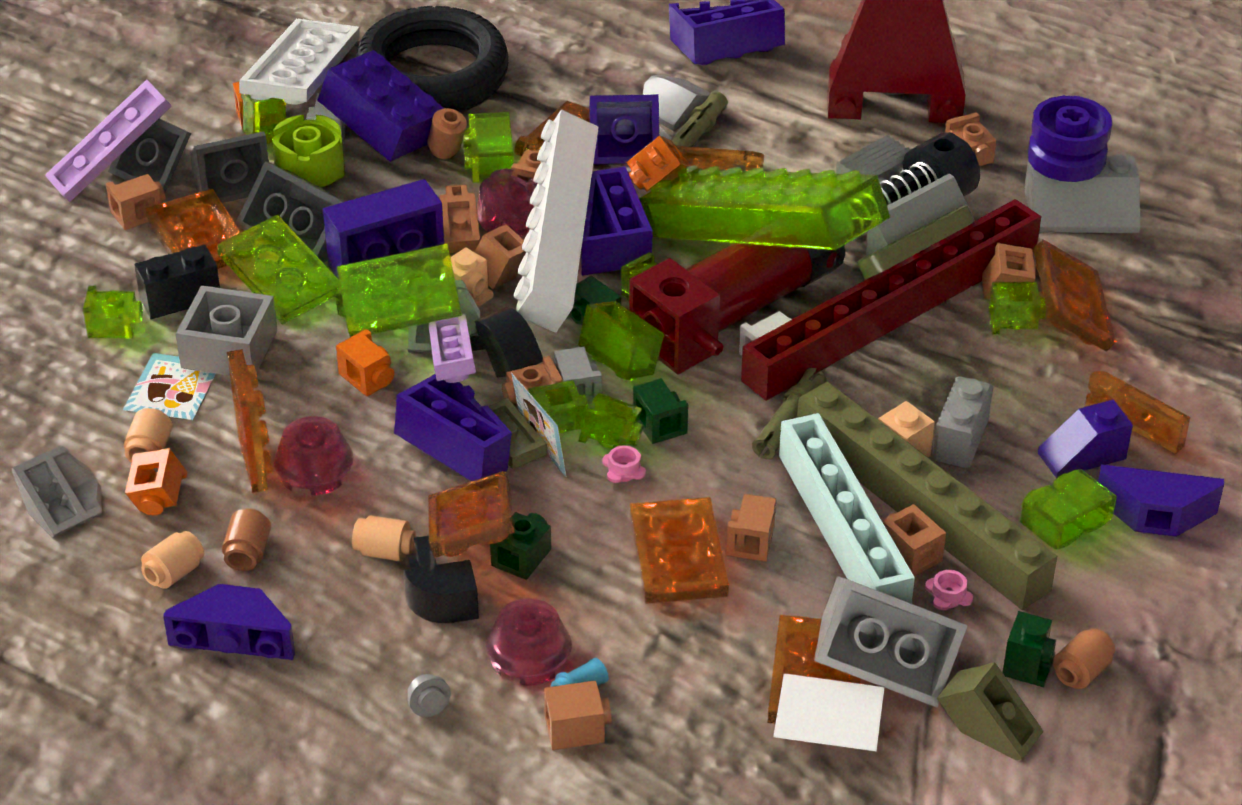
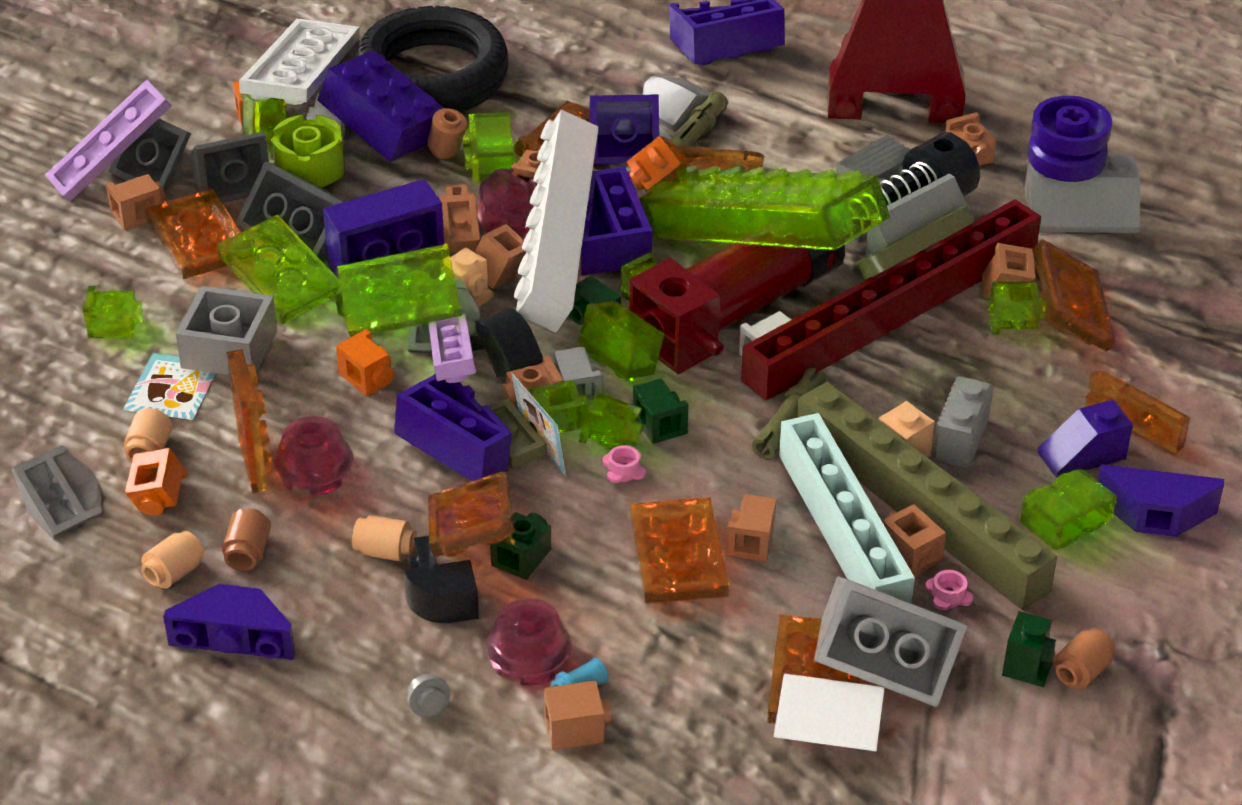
black brick [134,244,220,319] -> none
olive slope [937,662,1044,761] -> none

